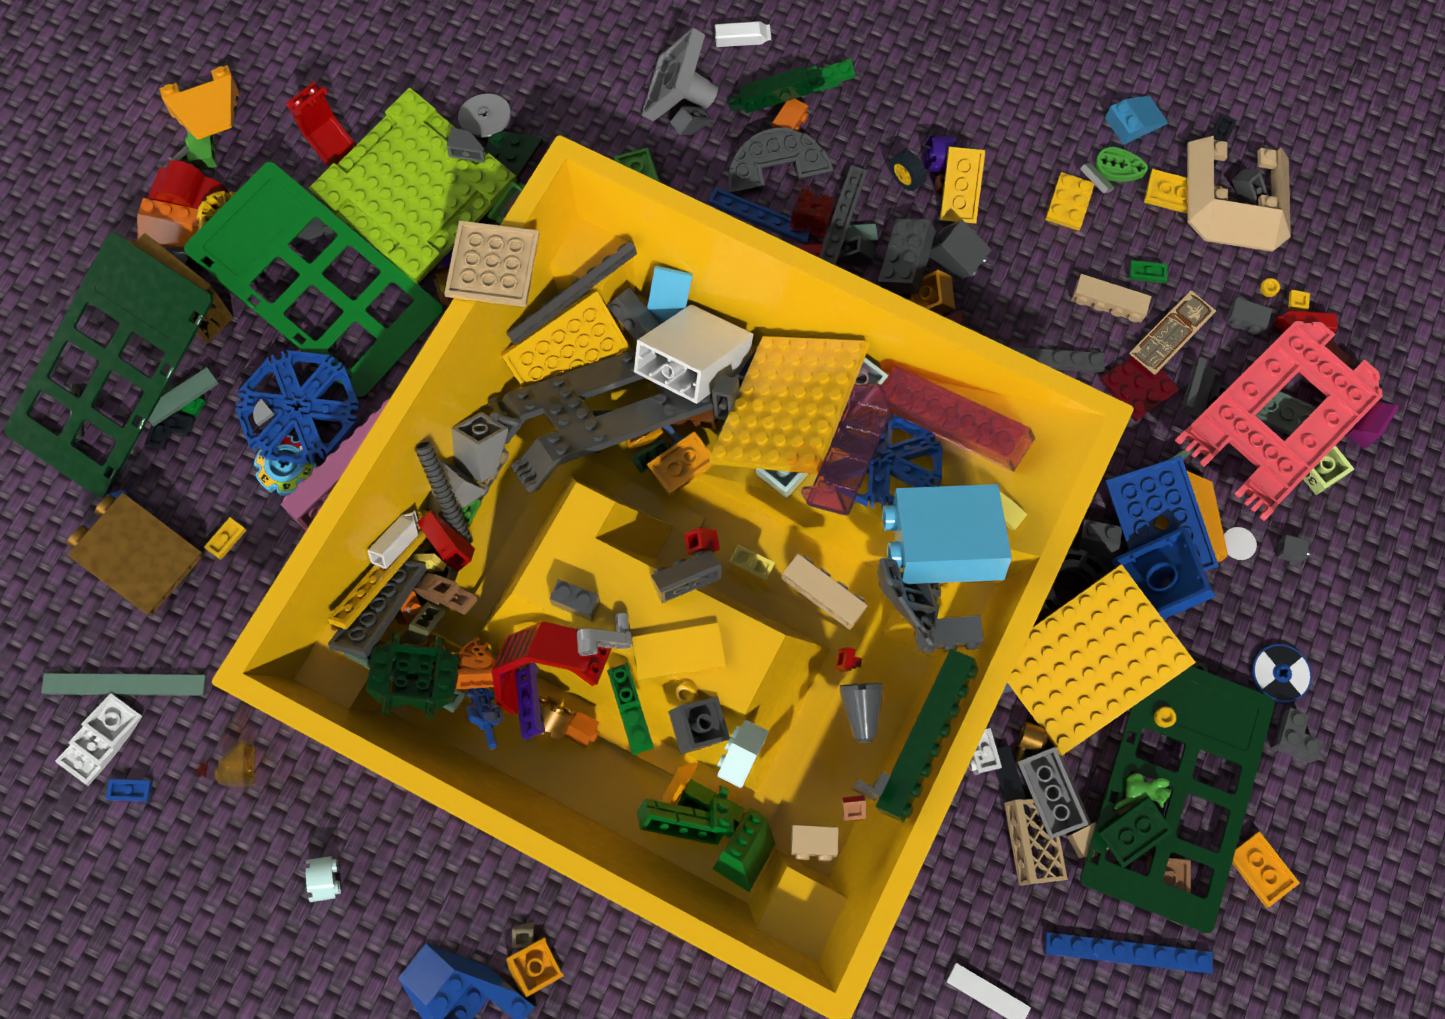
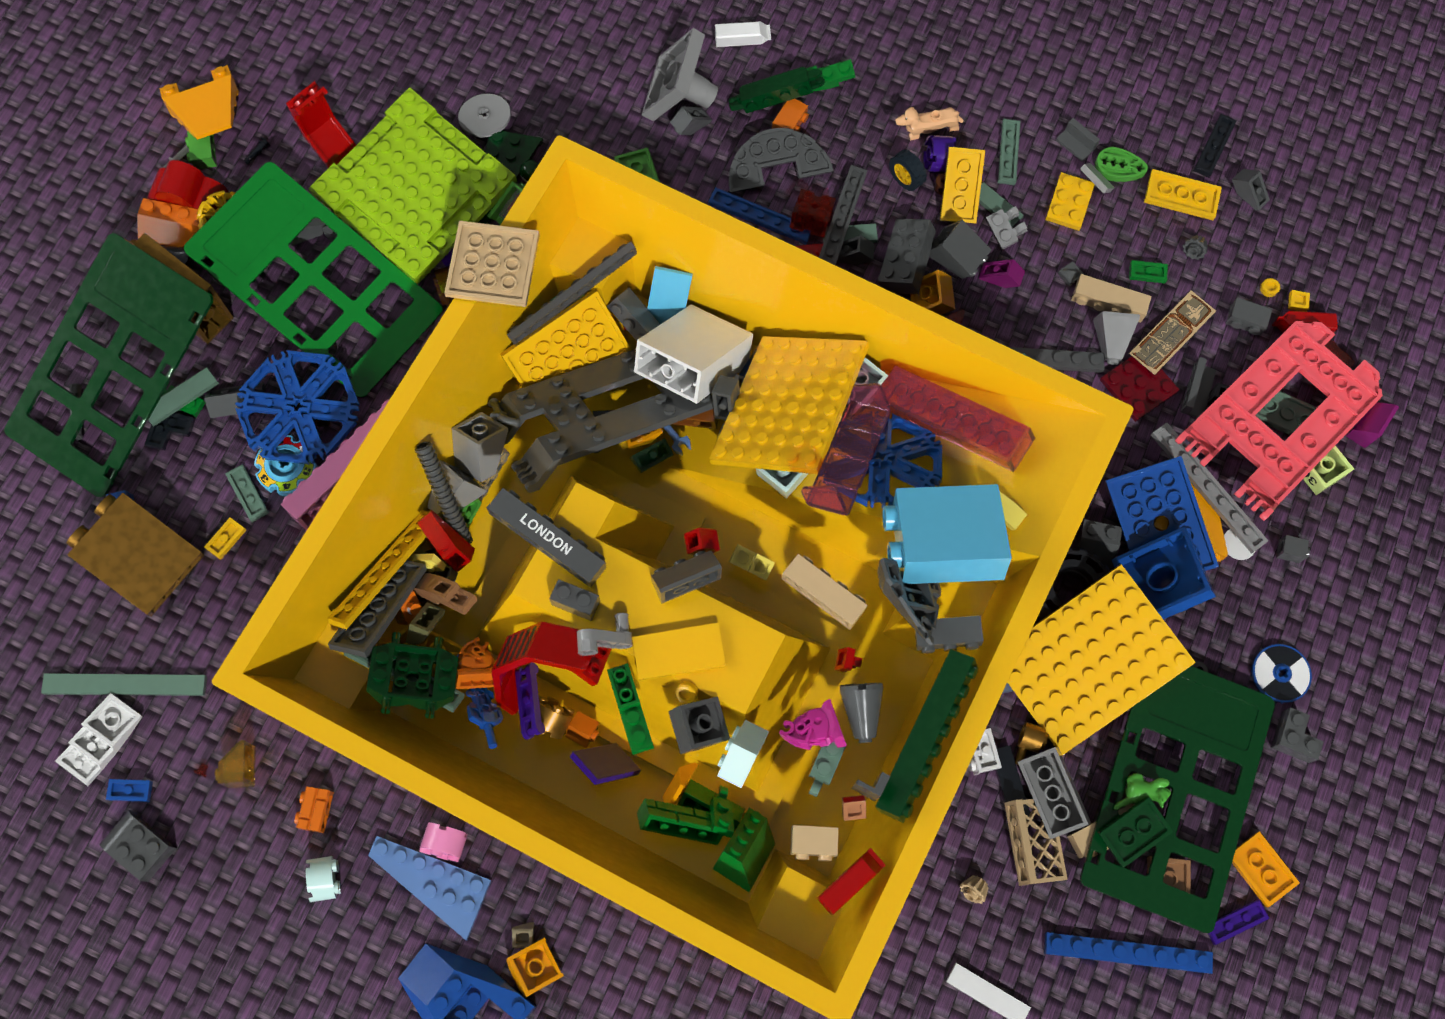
light grey tile [253,399,274,426] -> none
white piece [367,510,419,569] -> none
dark grey slope [447,128,486,163] -> none
light orange plate [647,431,715,496] -> none
dark azure slope [1105,95,1168,145] -> none
yellow tile [1154,707,1176,728] -> none
tan slope [1187,136,1291,252] -> none
none -> dark grey brick [99,810,177,882]
none -> dark grey panel [204,382,266,418]
none -> sand green tile [225,464,269,522]
none -> black piece [244,137,270,164]
none -> orange brick [294,786,334,833]
none -> medium blue wing [368,836,492,941]
none -> bright pink brick [419,822,468,862]
none -> dark grey brick [487,488,606,588]
none -> dark green piece [519,160,539,182]
none -> tile [570,743,641,785]
none -> dark pink piece [779,699,847,750]
none -> sand green plate [809,742,847,797]
none -> red piece [816,848,886,915]
none -> light nougat animal [895,107,964,141]
none -> tan piece [959,875,988,904]
none -> sand green tile [979,182,1024,228]
none -> magenta slope [979,259,1025,288]
none -> light grey plate [986,206,1028,250]
none -> sand green tile [997,119,1021,185]
none -> dark grey panel [1056,118,1100,161]
none -> dark grey tile [1058,261,1084,286]
none -> light grey slope [1093,311,1140,365]
none -> light grey plate [1151,423,1268,554]
none -> dark grey piece [1182,235,1208,260]
none -> dark purple tile [1208,899,1270,945]

